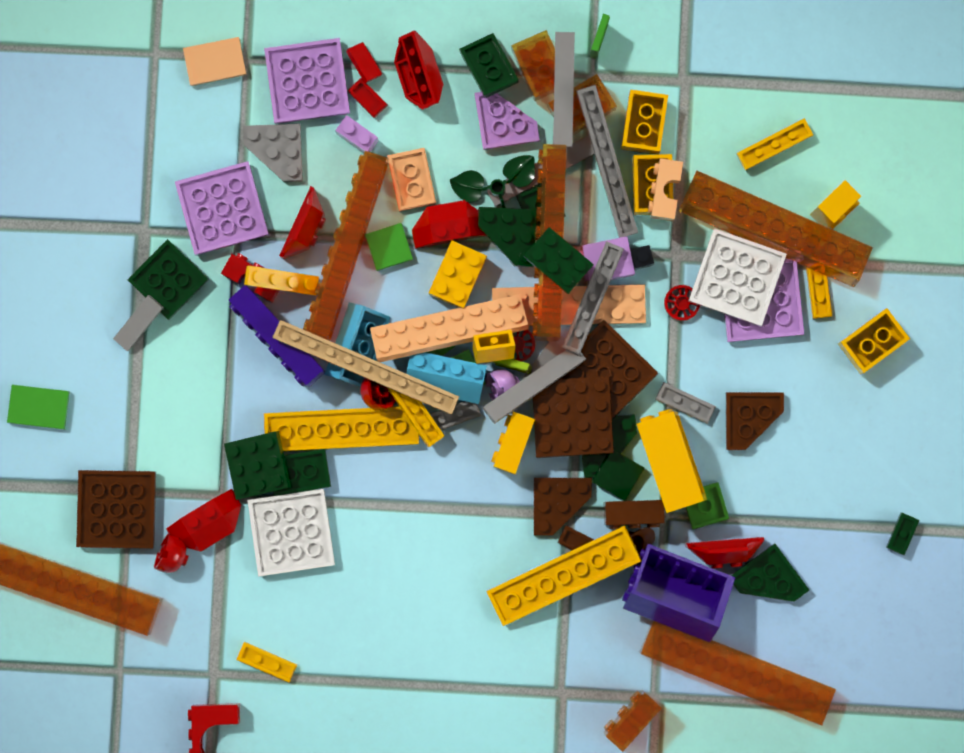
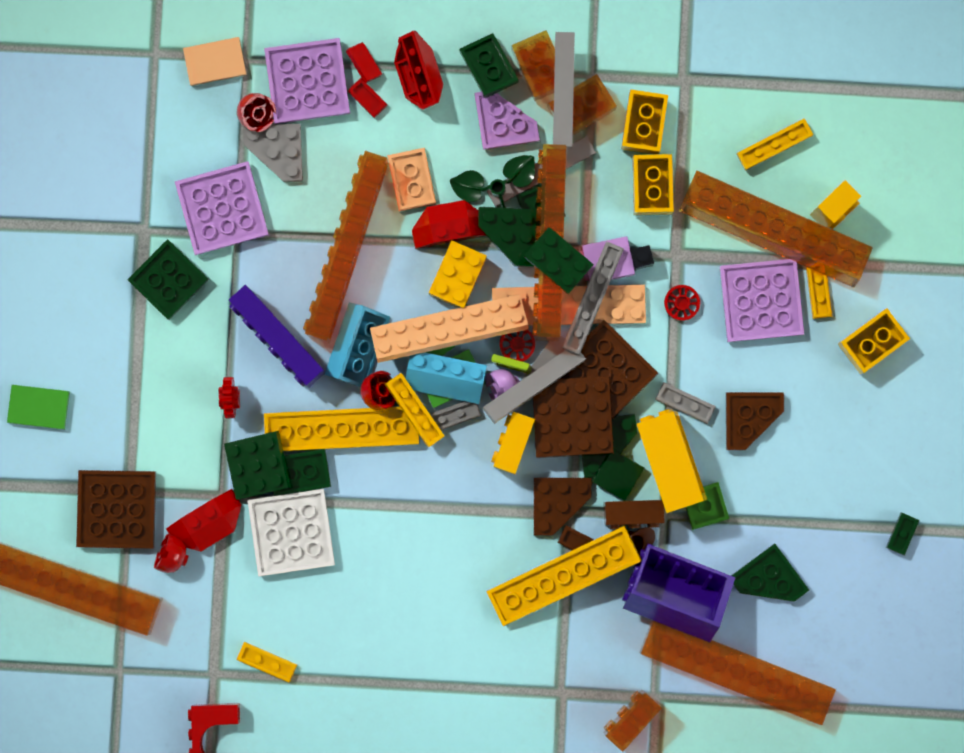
light grey tile [113,295,164,351] -> none
red arch [221,253,280,303] -> none
yellow plate [244,266,319,296] -> none
tan plate [273,320,459,415] -> none
red wedge [279,186,326,259] -> none
lavender brick [335,115,379,156] -> none
bright green tile [365,223,413,271] -> none
yellow brick [472,330,515,364] -> none
light grey plate [576,85,638,238] -> none
bright green tile [590,13,610,59] -> none
light nougat arch [648,158,683,221] -> none
red wedge [685,537,764,568] -> none
white plate [688,228,787,327] -> none
none -> red gear [218,377,240,419]
none -> red cylinder [237,93,276,132]

